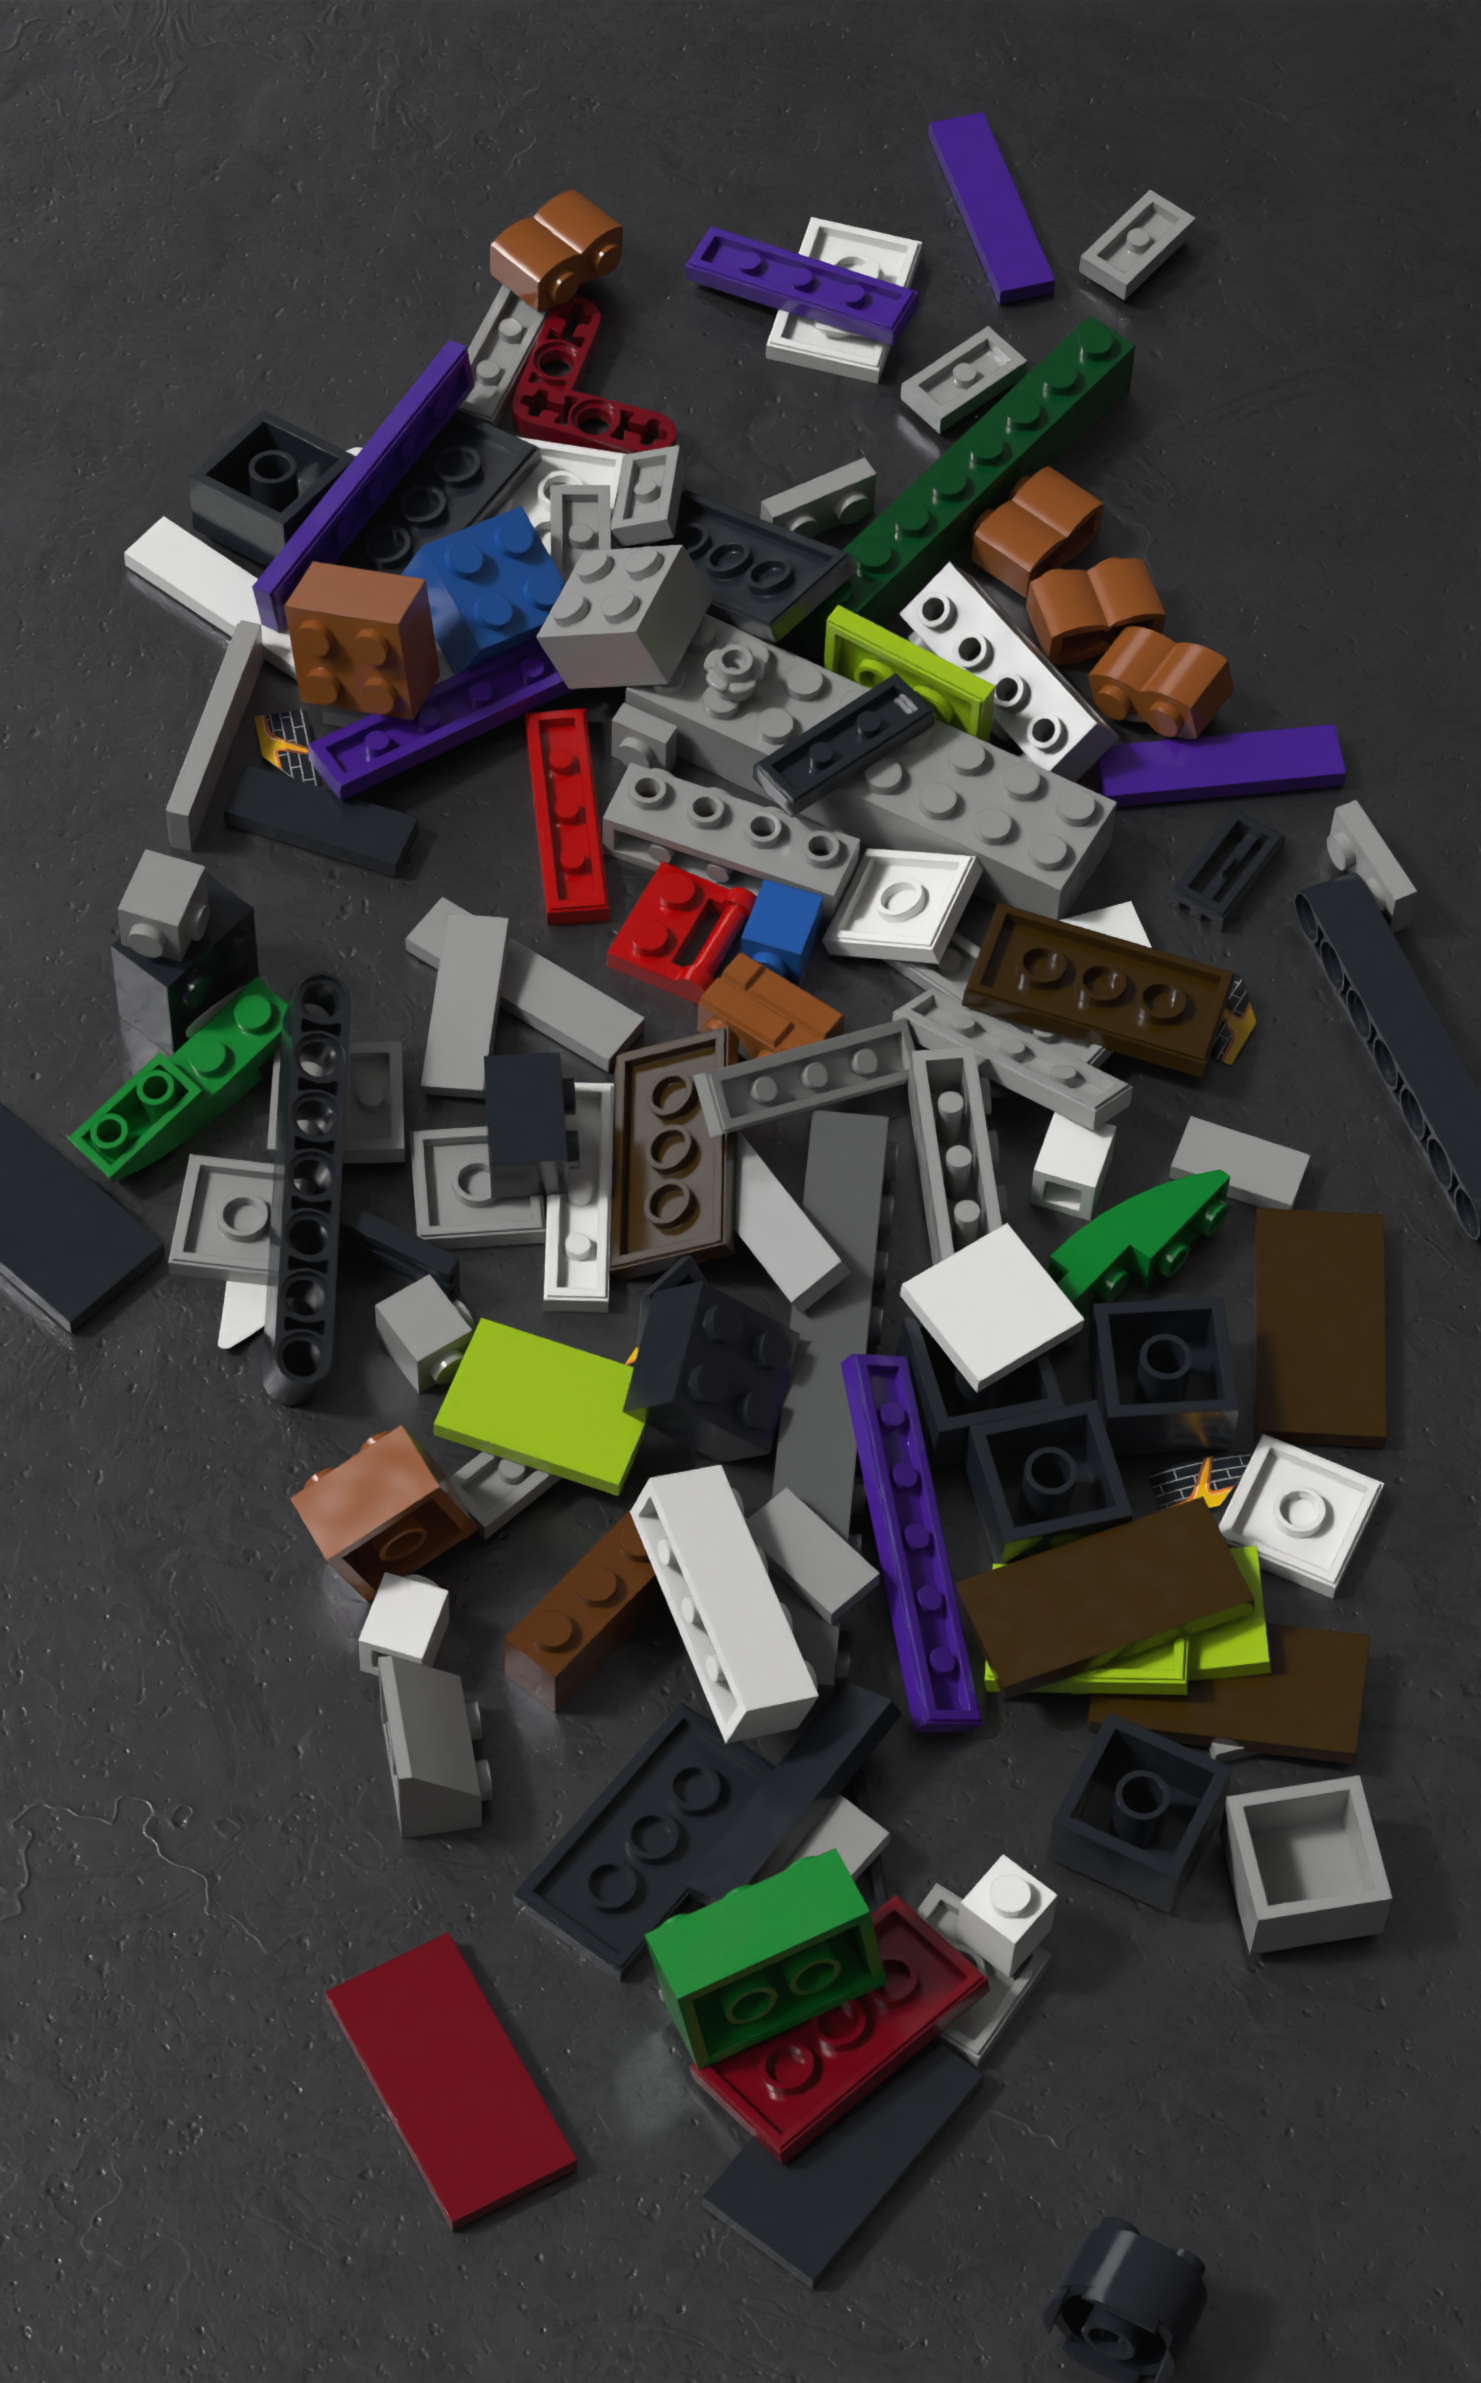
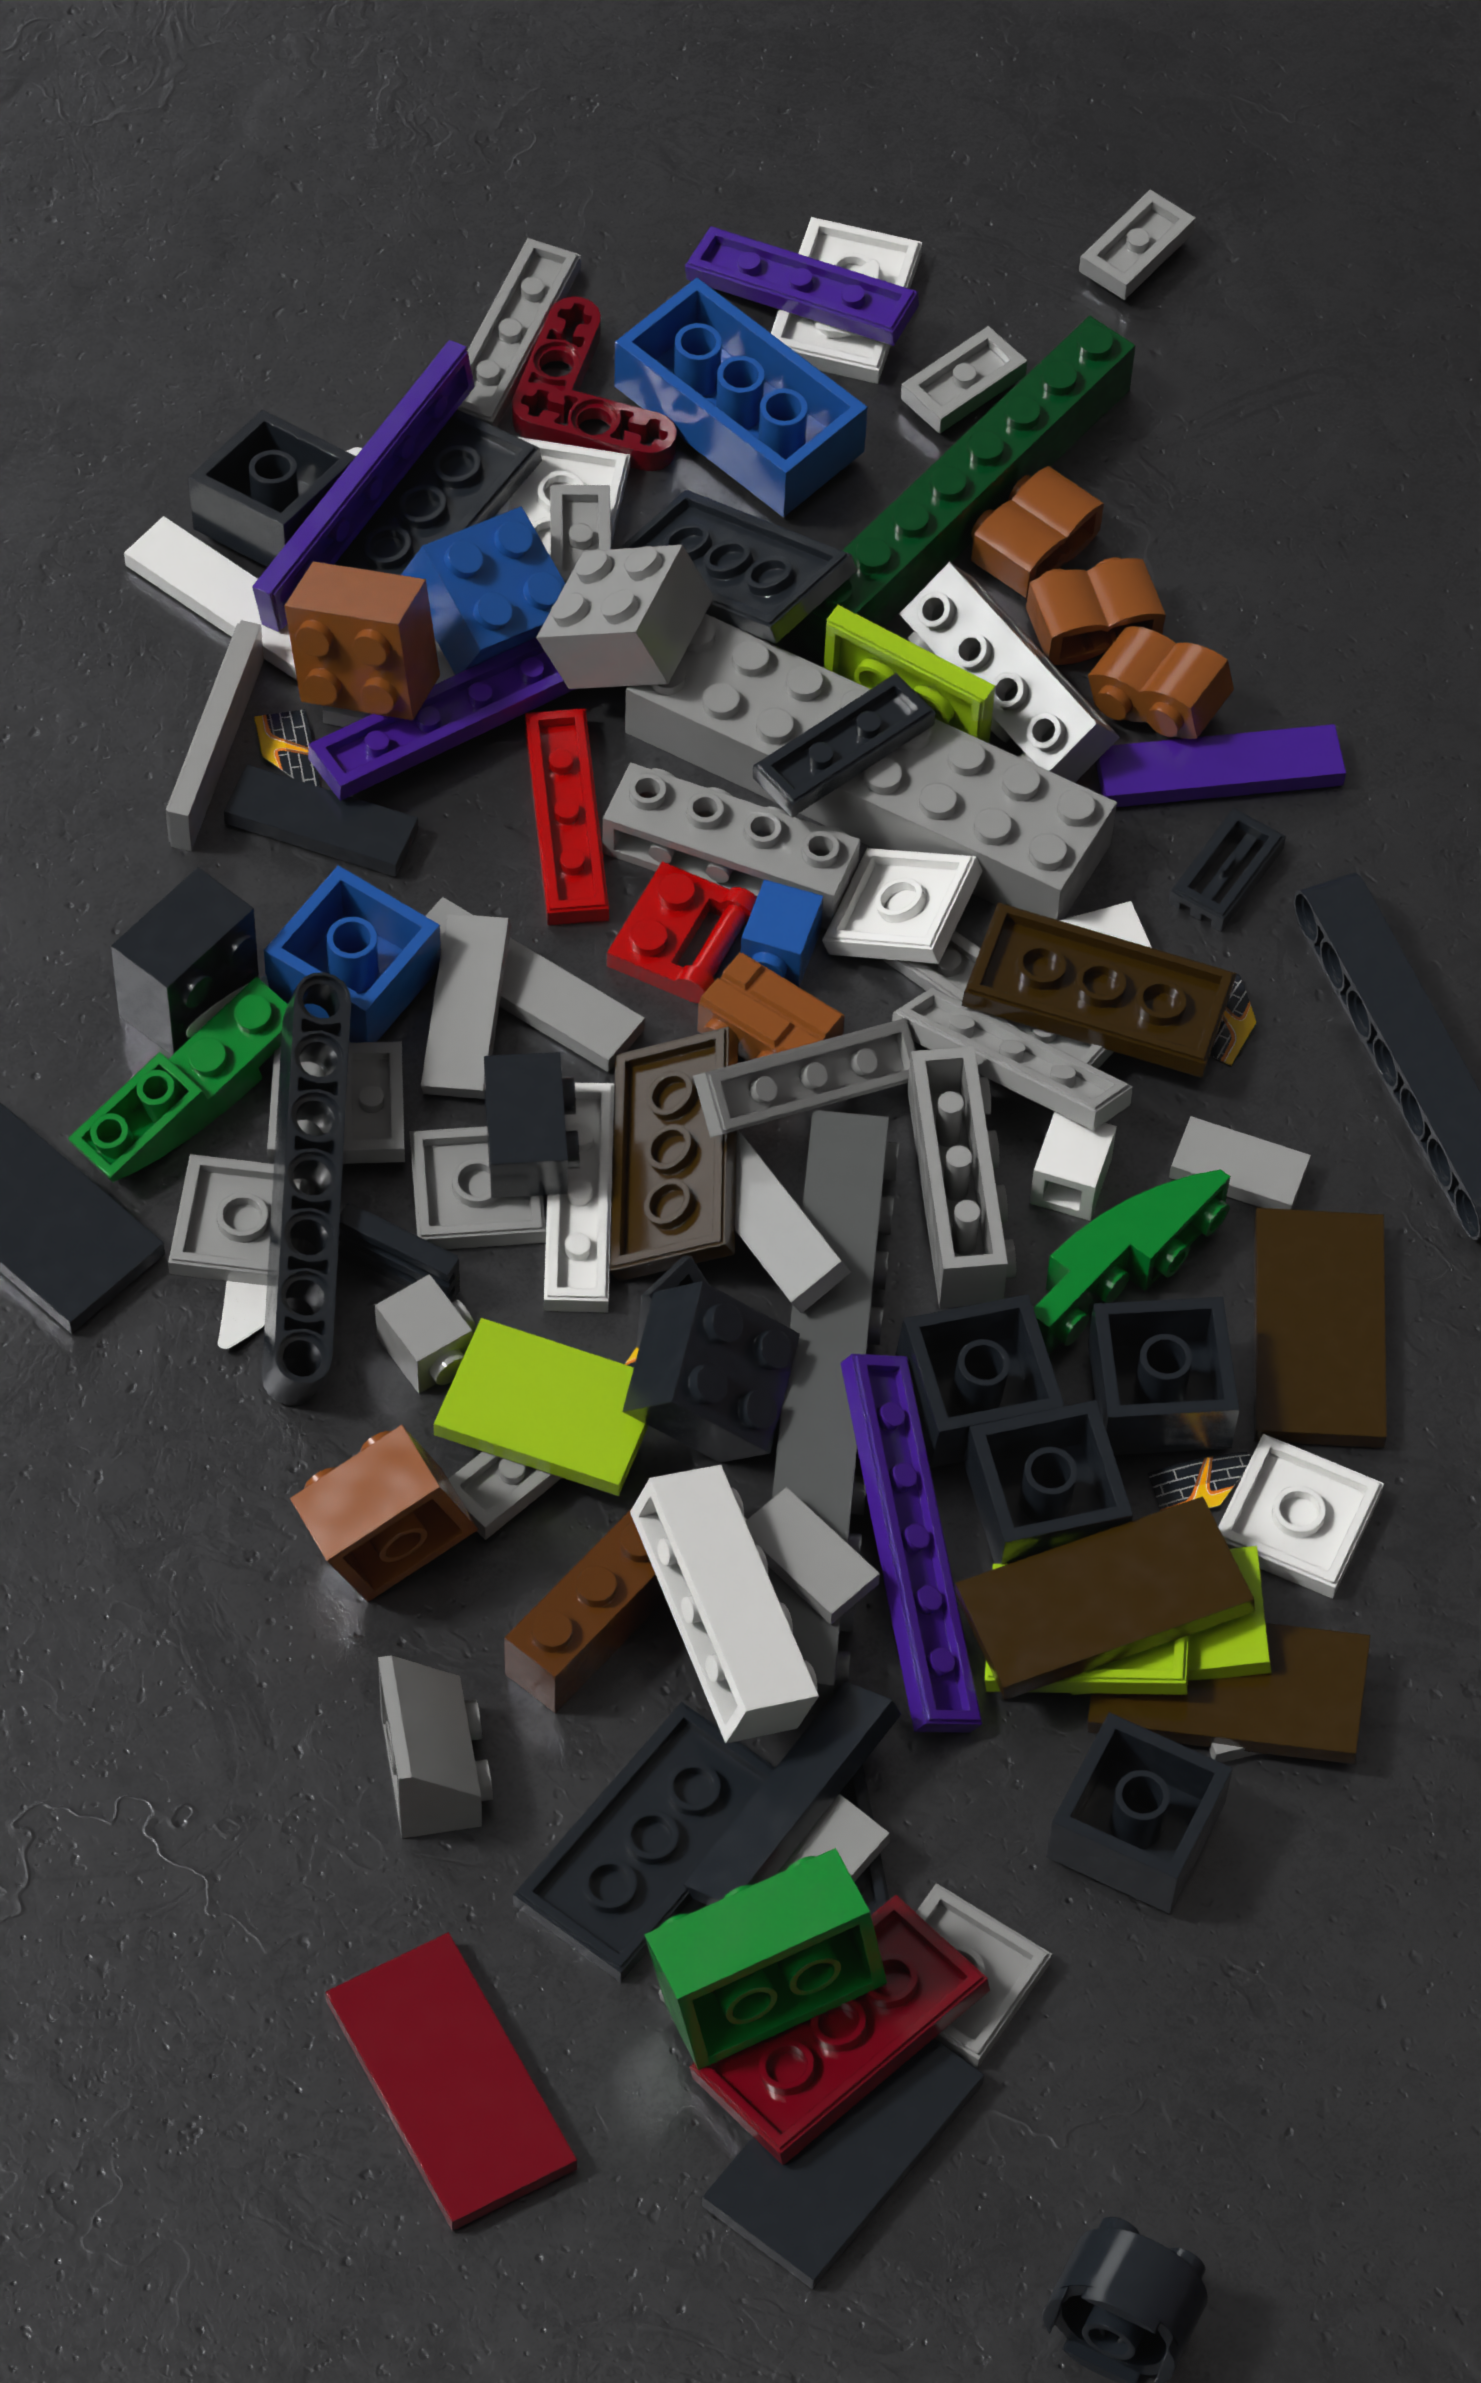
light grey brick [118,849,210,962] -> none
white brick [358,1572,450,1676] -> none
dark orange brick [490,190,623,311] -> none
light grey plate [610,445,686,548] -> none
light grey plate [611,703,678,773] -> none
light grey plate [704,644,765,702] -> none
light grey plate [760,457,877,539] -> none
white tile [900,1223,1085,1393] -> none
dark purple tile [928,112,1055,305] -> none
white brick [955,1854,1058,1978] -> none
light grey piece [1219,1775,1393,1955] -> none
light grey plate [1327,800,1417,933] -> none
none -> blue brick [263,865,441,1043]
none -> blue brick [614,277,868,518]

